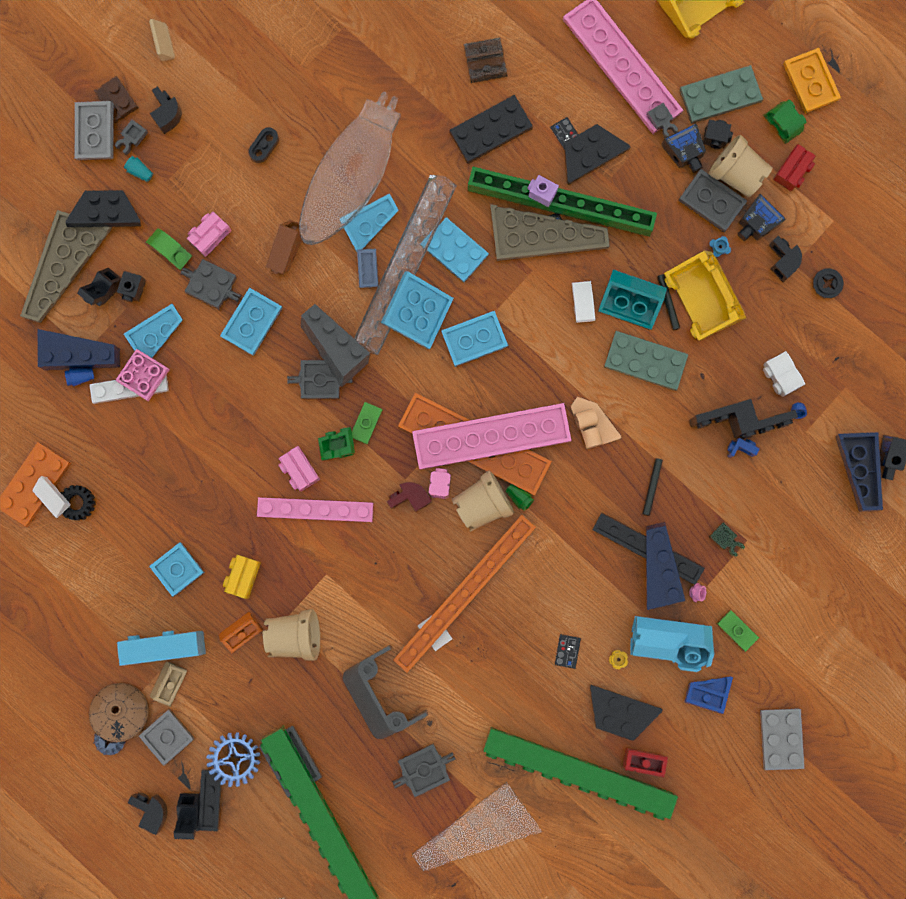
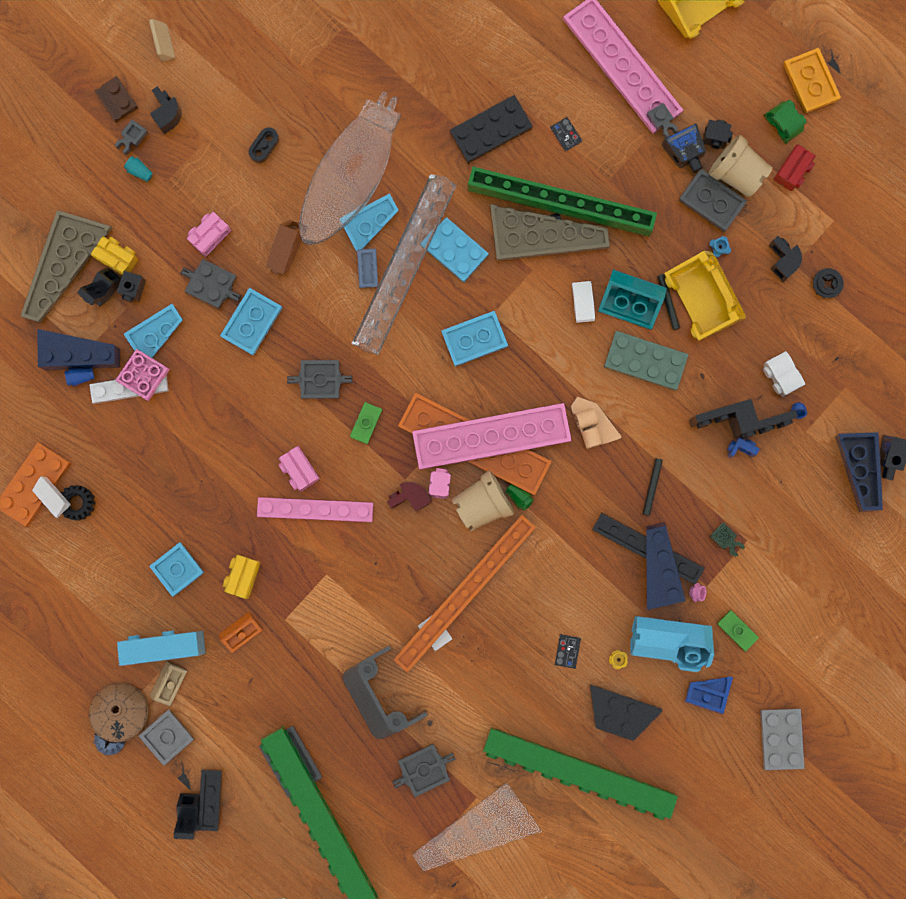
black wing [66,190,141,227] -> none
light grey plate [75,101,113,160] -> none
black brick [128,792,167,835] -> none
bright green brick [146,228,192,270] -> none
light blue gear [207,733,260,787] -> none
tan piece [263,609,320,661] -> none
dark grey wedge [301,304,370,387] -> none
green cylinder [318,427,355,461] -> none
medium azure plate [381,271,454,349] -> none
clear smoke slope [464,38,507,83] -> none
lavender brick [528,175,559,207] -> none
black wing [564,124,631,185] -> none
red brick [623,748,668,777] -> none
sand green plate [679,65,763,124] -> none
torso [738,194,786,241] -> none
none -> yellow brick [91,236,138,275]

